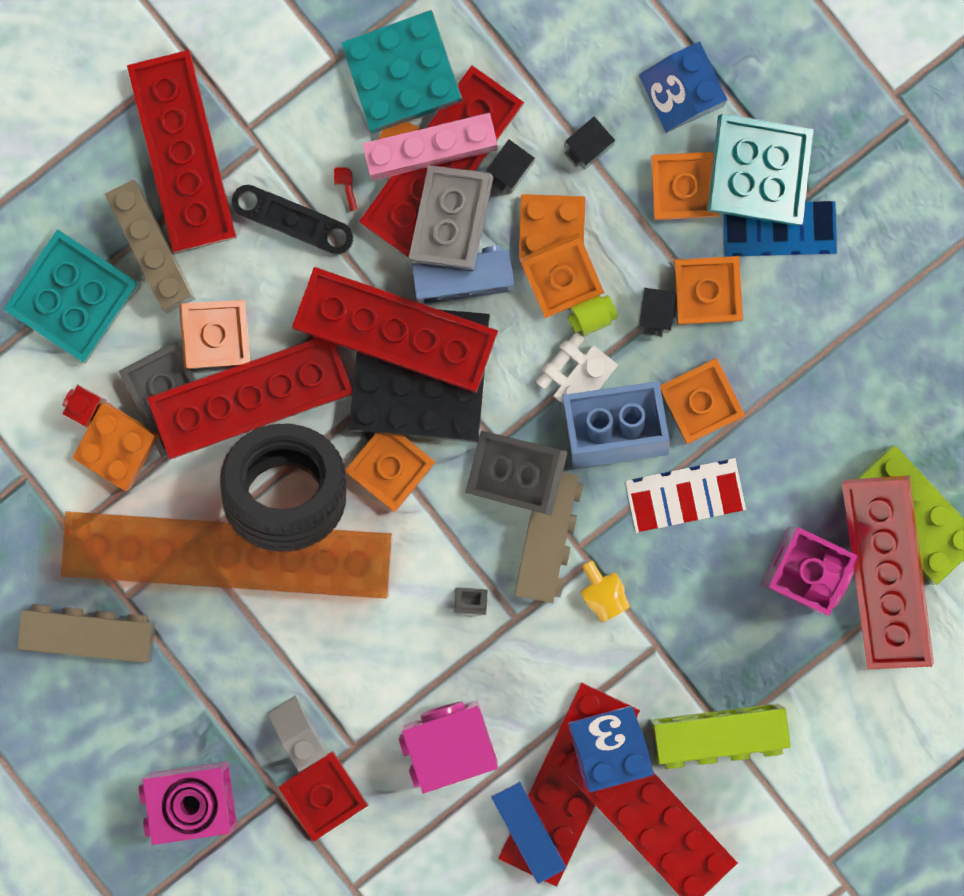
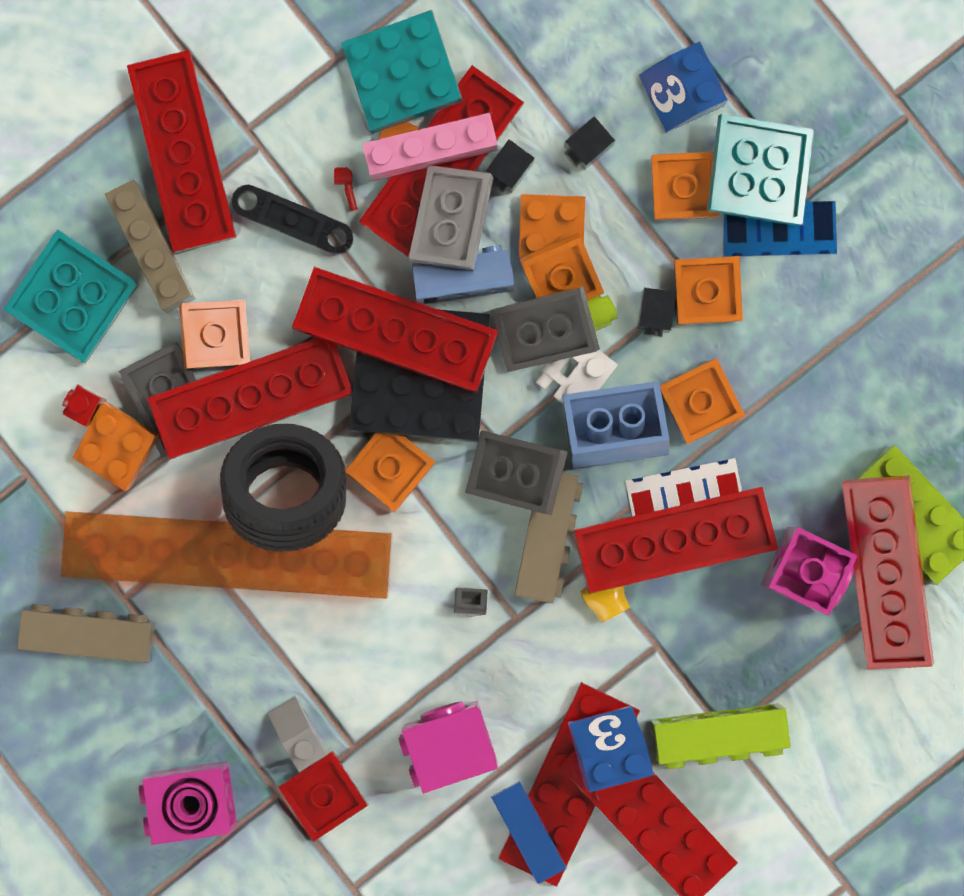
none -> dark grey plate [491,286,600,372]
none -> red plate [573,486,778,594]

